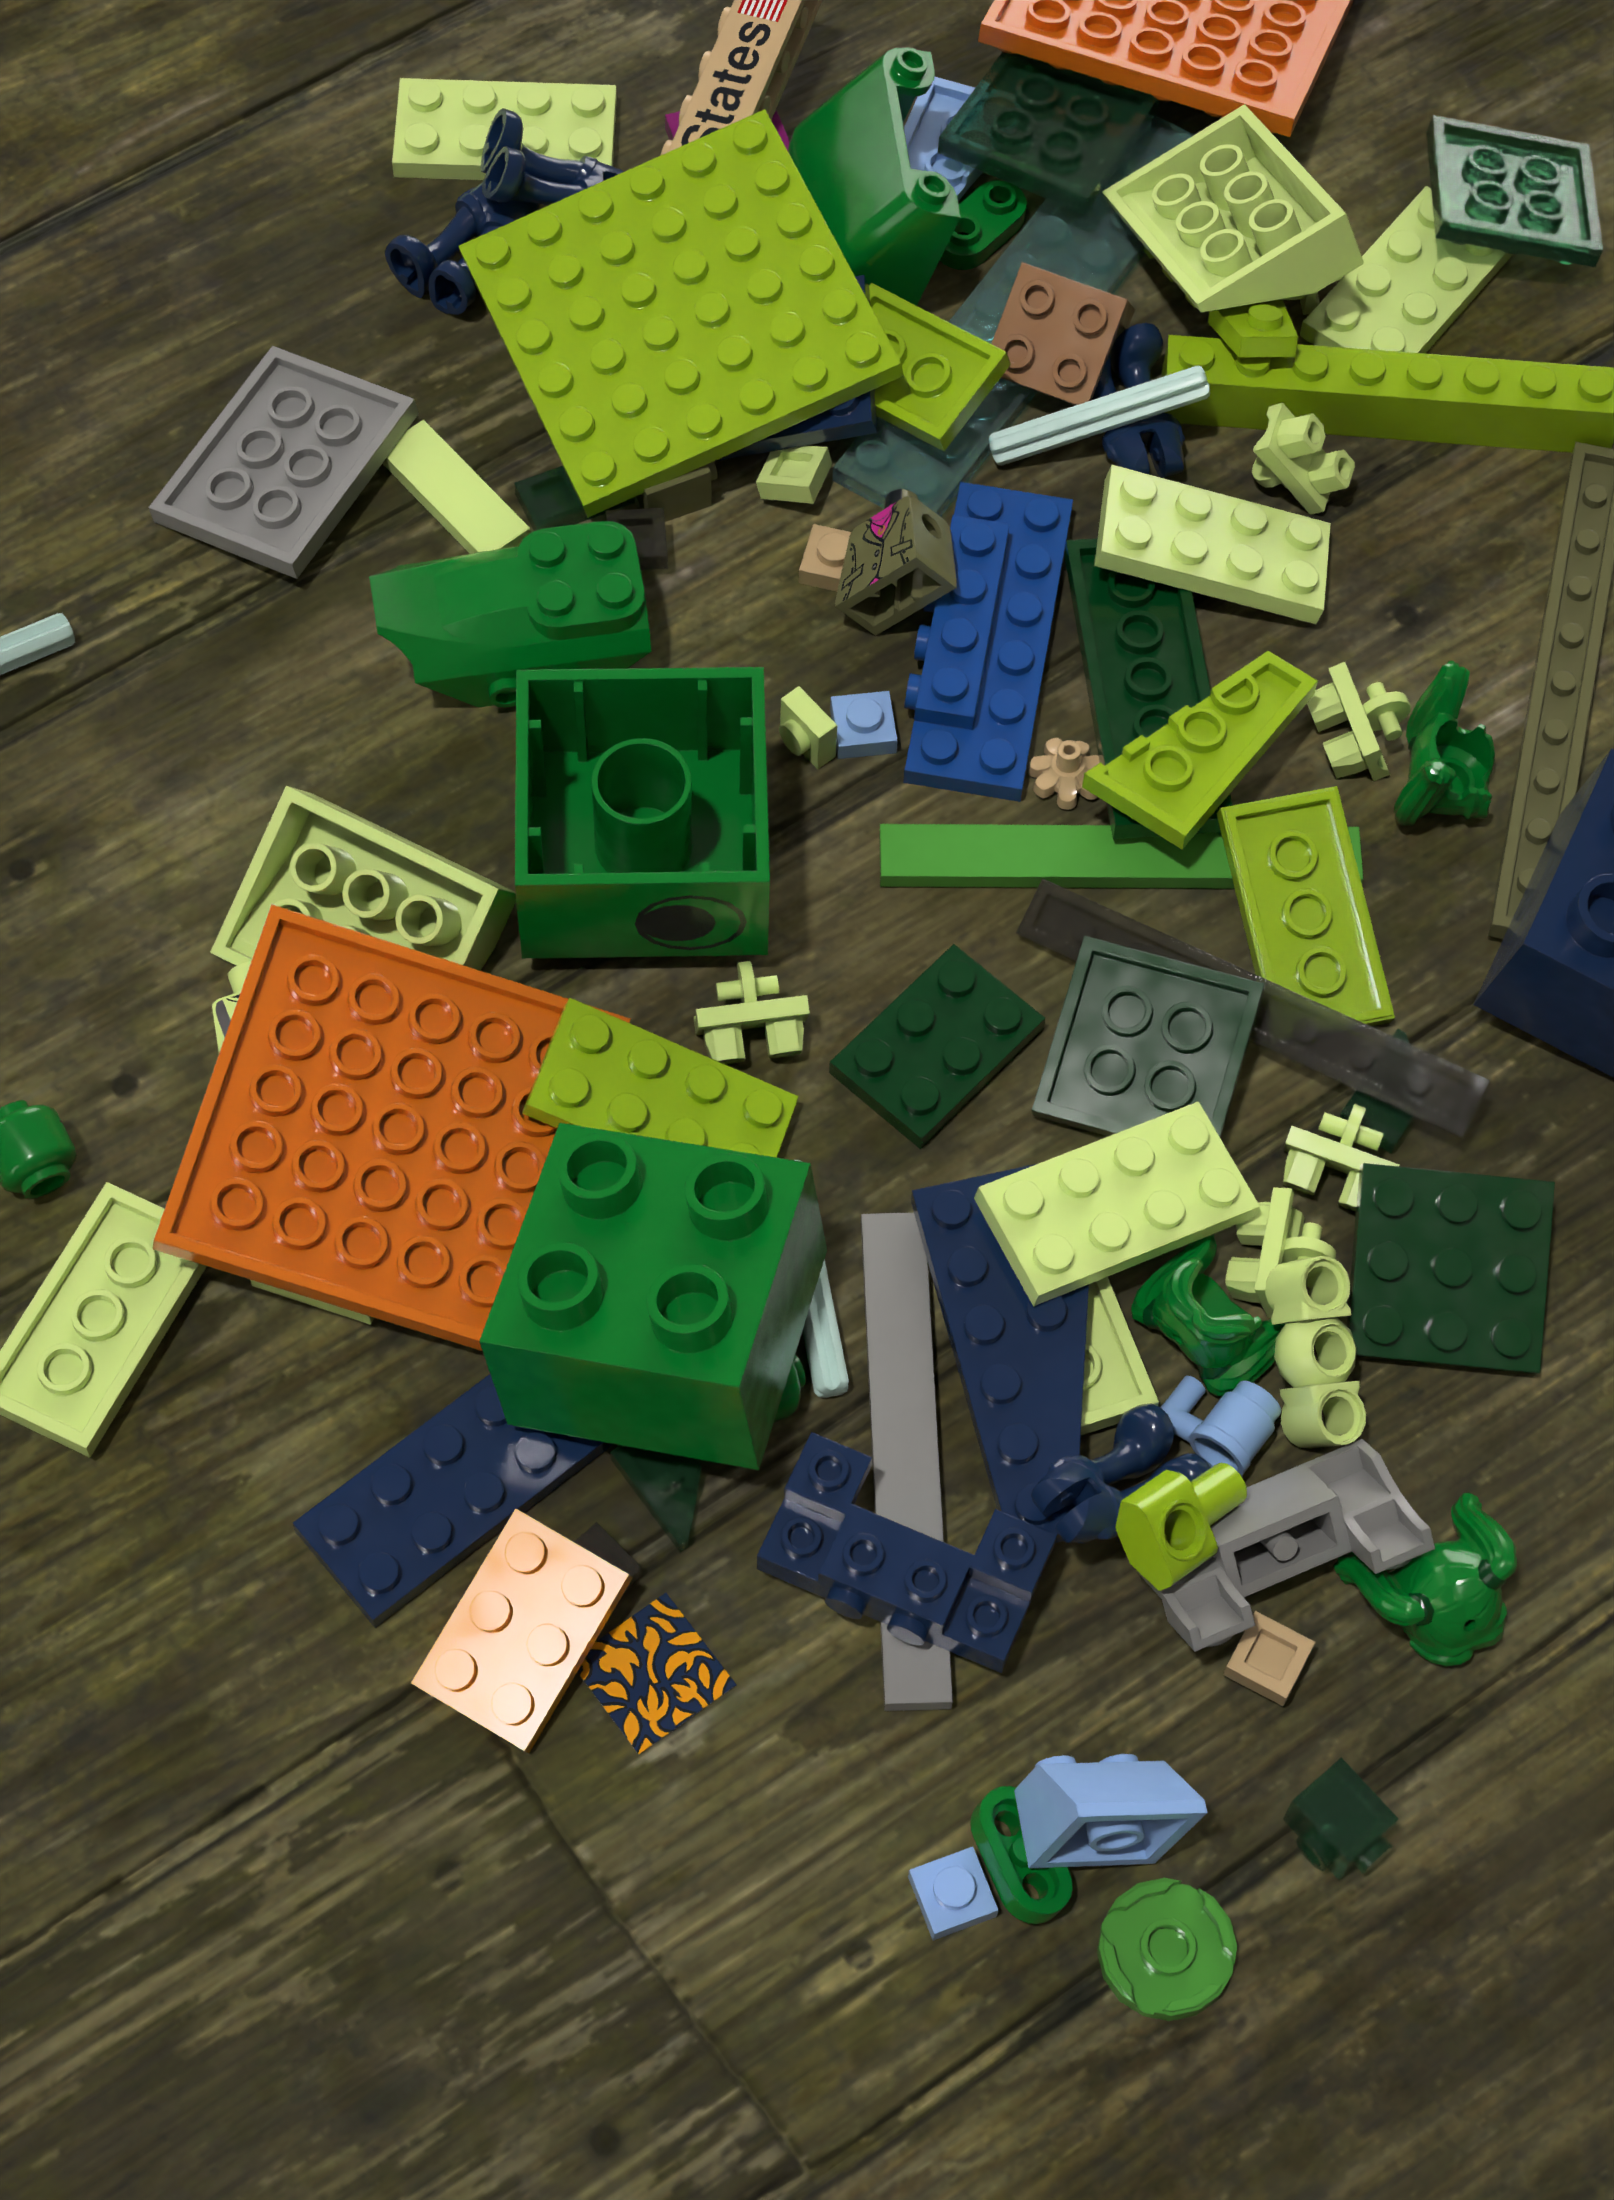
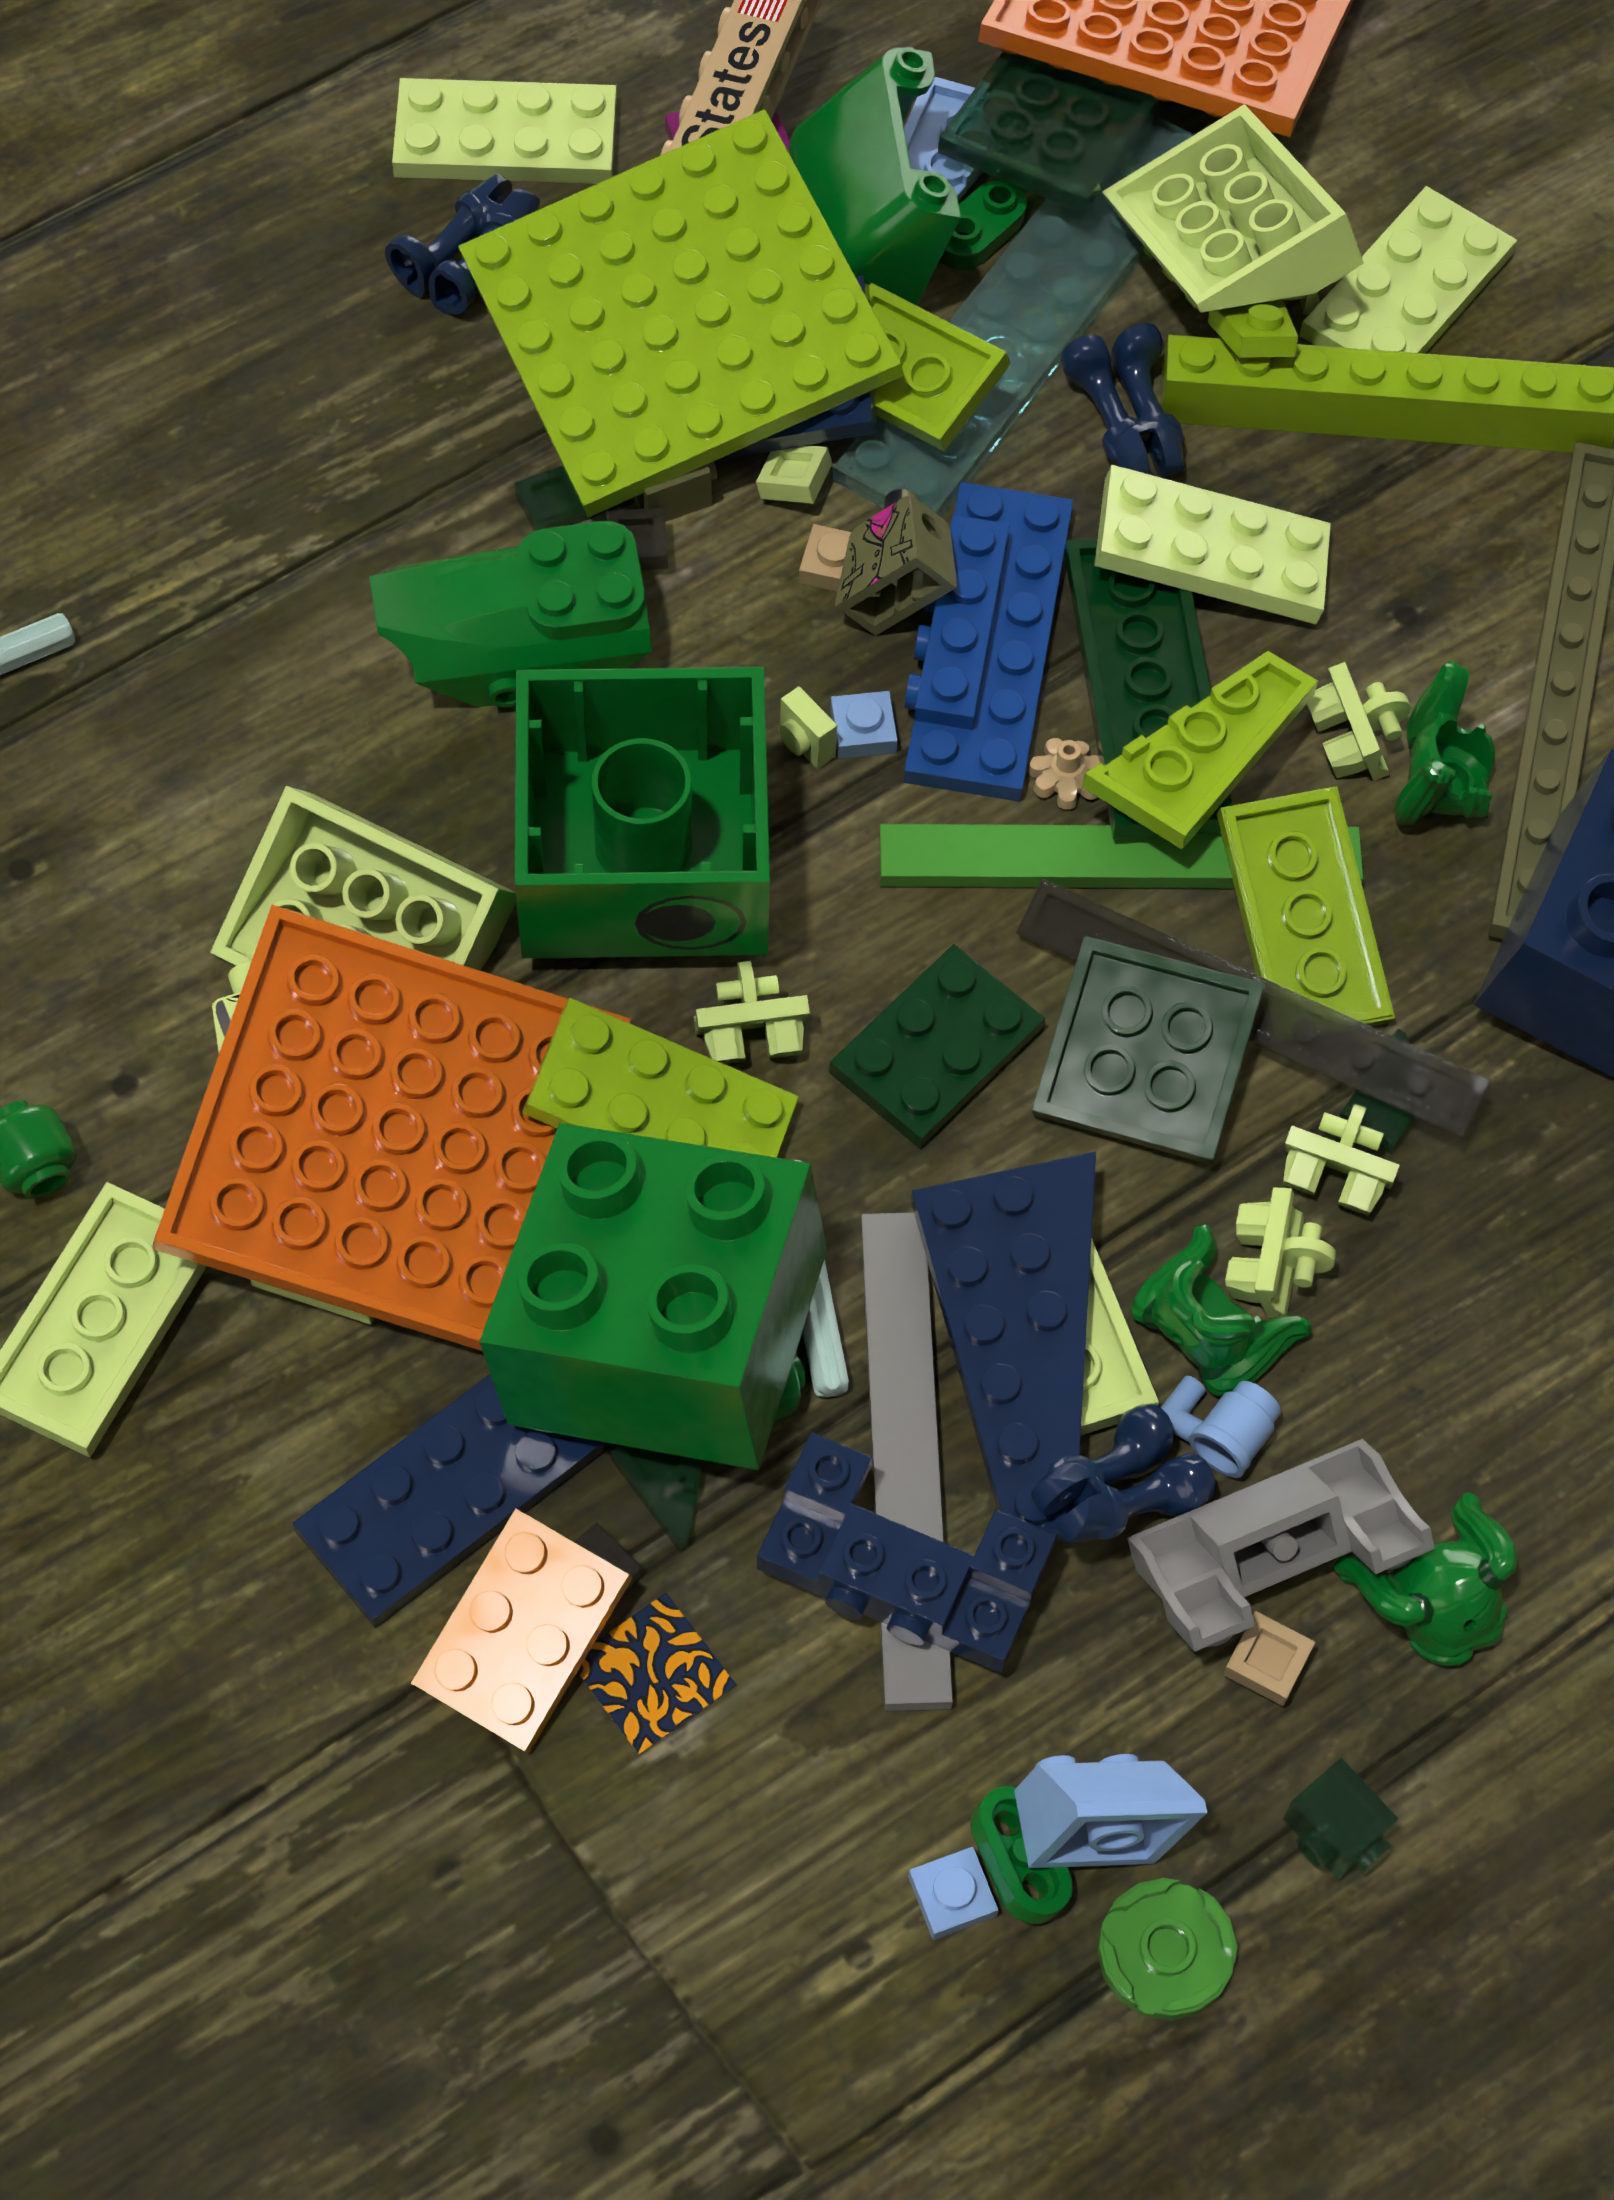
light grey plate [148,346,419,579] -> none
yellowish green tile [382,419,531,554] -> none
dark blue piece [481,108,625,206] -> none
yellowish green plate [974,1101,1260,1306] -> none
light aqua axle [989,366,1210,466] -> none
medium nougat bracket [991,262,1135,405] -> none
lime piece [1115,1463,1247,1591] -> none
yellowish green hips [1252,403,1355,515] -> none
yellowish green piece [1265,1256,1366,1448] -> none
dark green plate [1347,1163,1555,1374] -> none
clear green plate [1426,115,1603,267] -> none

